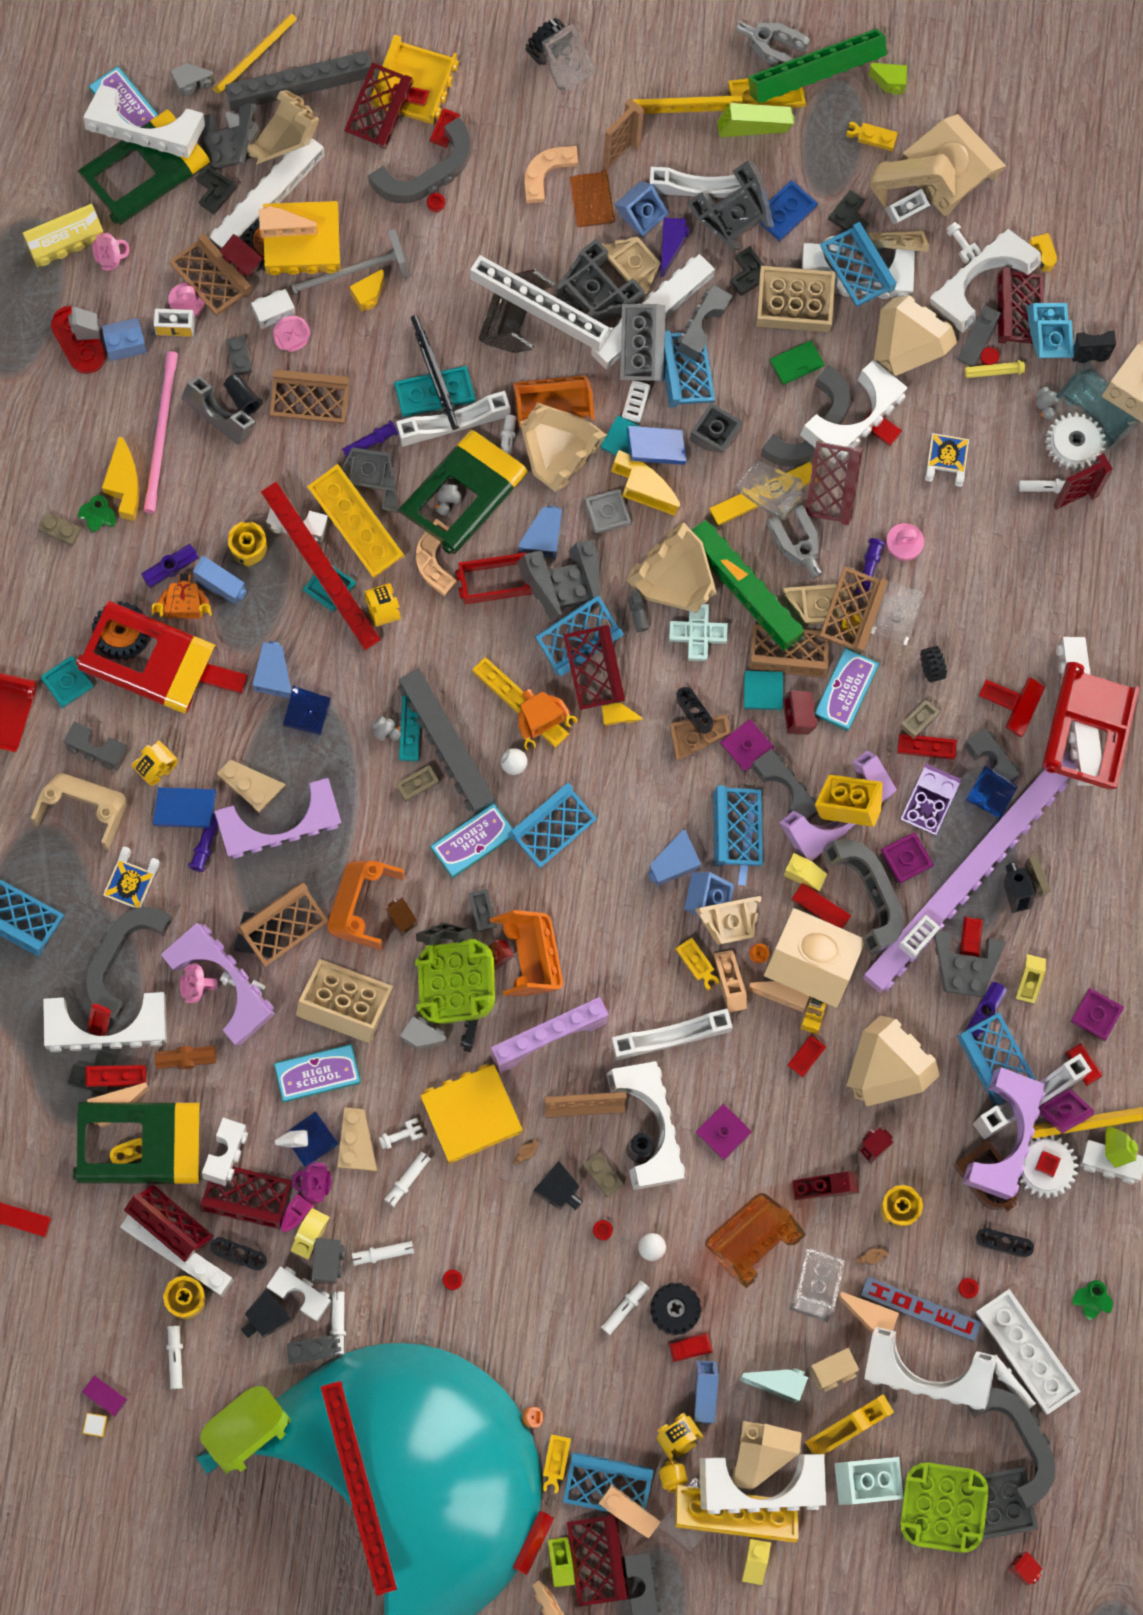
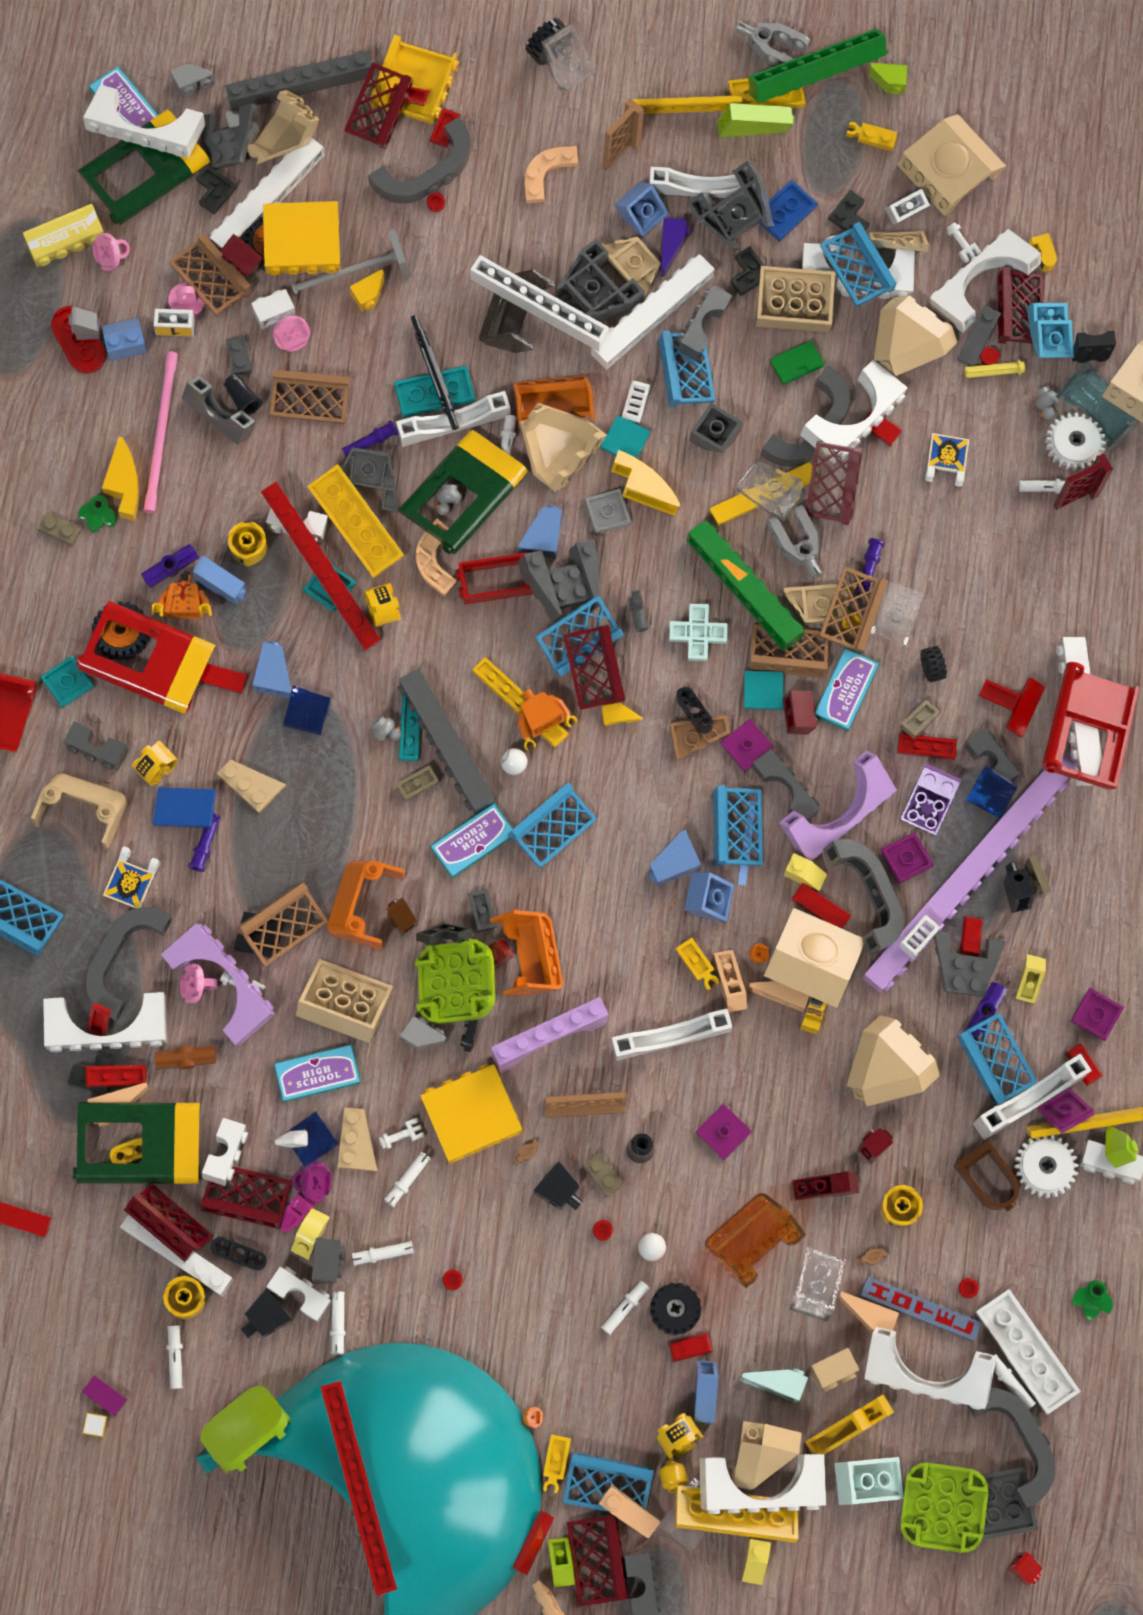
yellow tile [212,14,297,94] -> none
lavender arch [215,778,341,859] -> none
light nougat slope [259,206,317,238] -> none
dark grey hinge [287,1336,342,1364] -> none
clear orange piece [570,170,615,227] -> none
white arch [606,1061,685,1190] -> none
light grey slope [620,304,666,381] -> none
tan panel [626,522,717,613] -> none
tile [627,426,687,465] -> none
tan wing [695,896,761,945] -> none
red tile [787,1035,827,1078] -> none
yellow slope [815,774,883,827] -> none
tan windscreen [870,154,956,207] -> none
bright pink tile [886,523,924,561] -> none
lavender arch [962,1068,1045,1200] -> none
black beam [975,1228,1034,1258] -> none
red tile [1034,1150,1061,1178] -> none

